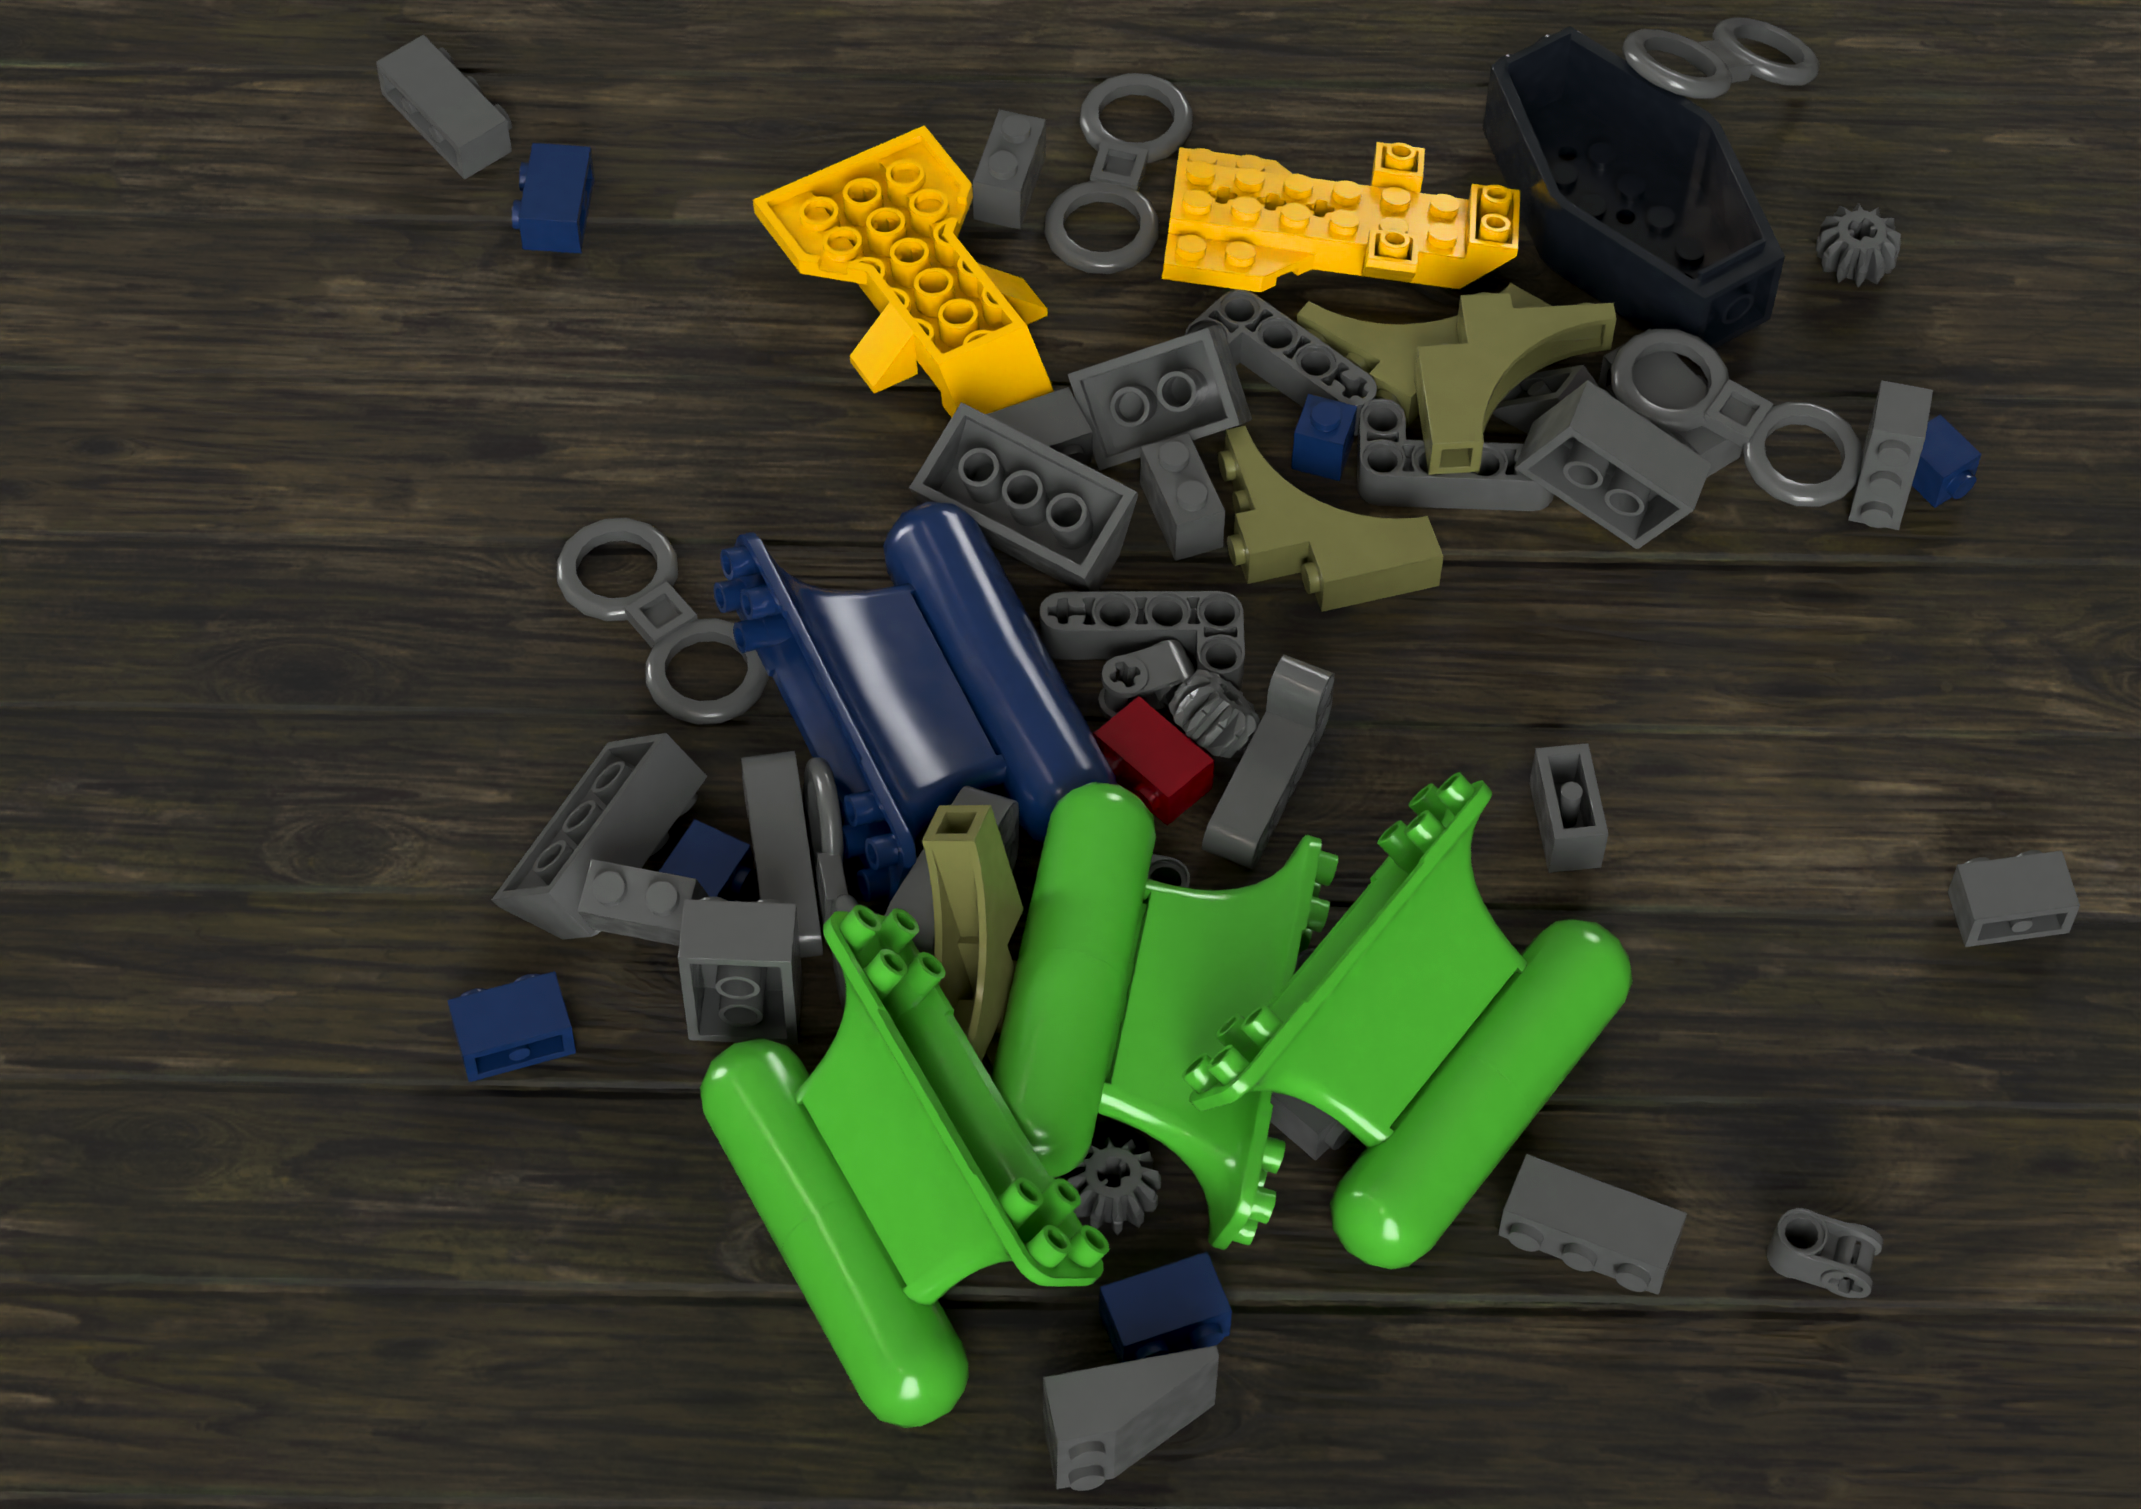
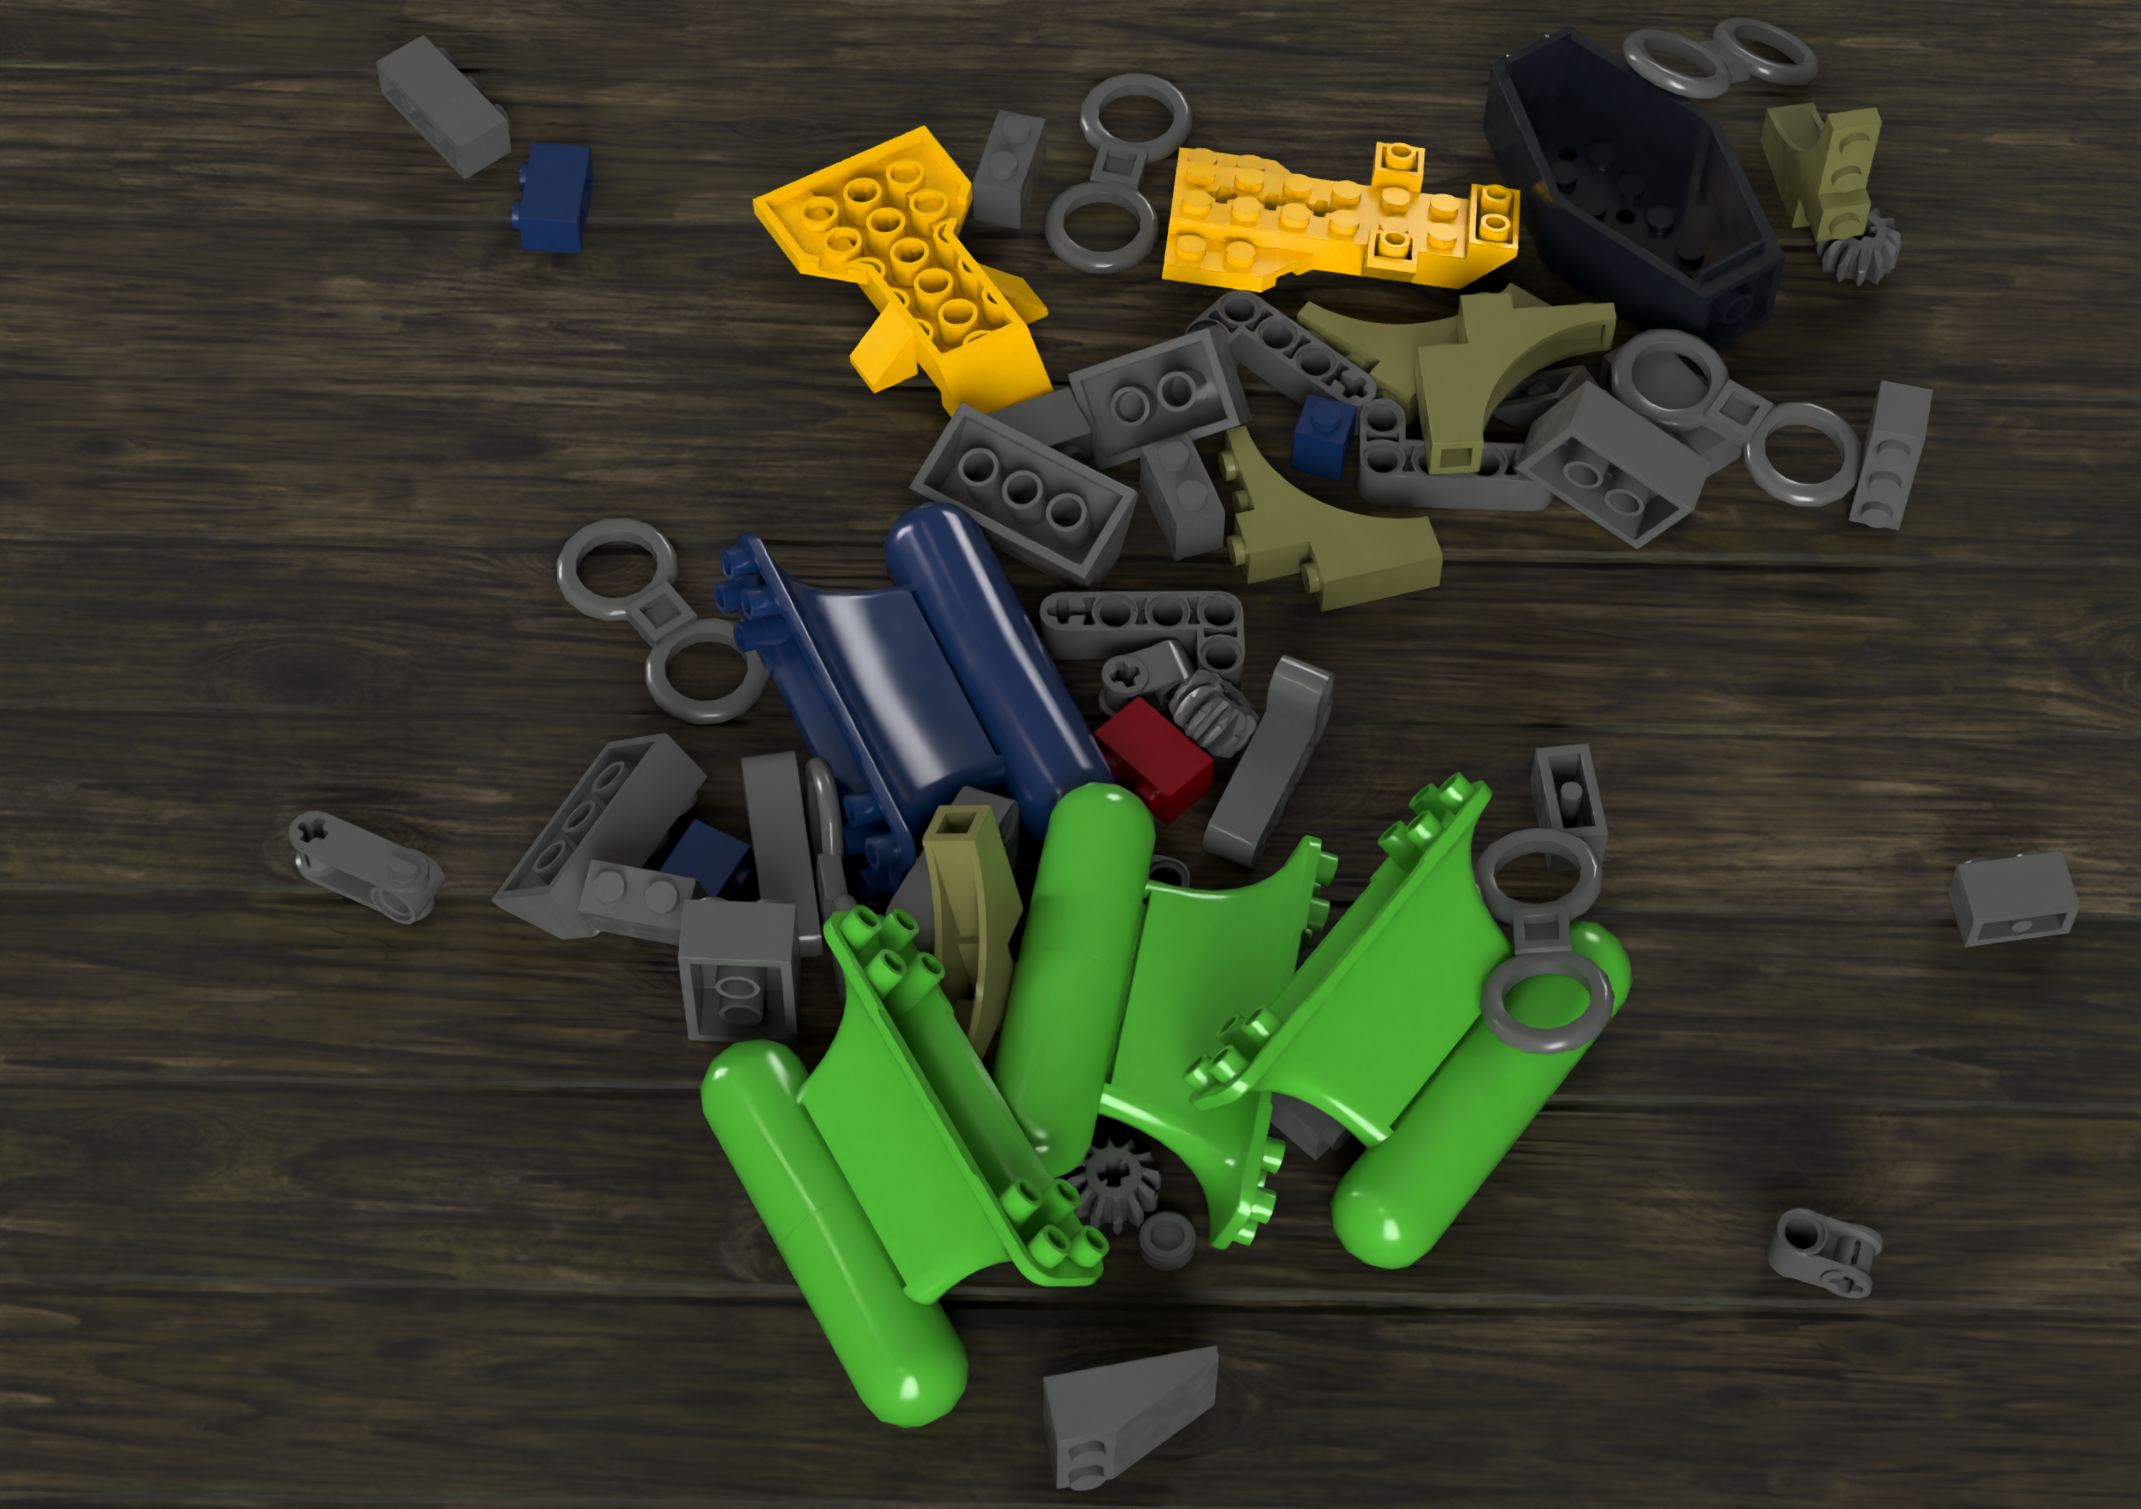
dark blue brick [447,971,576,1082] -> none
dark blue brick [1099,1252,1232,1363] -> none
dark grey brick [1498,1154,1687,1295] -> none
dark blue brick [1912,415,1981,508] -> none
none -> dark grey piece [289,811,445,924]
none -> dark grey tile [1139,1211,1196,1271]
none -> dark grey bar [1474,828,1615,1055]
none -> olive arch [1760,102,1882,242]

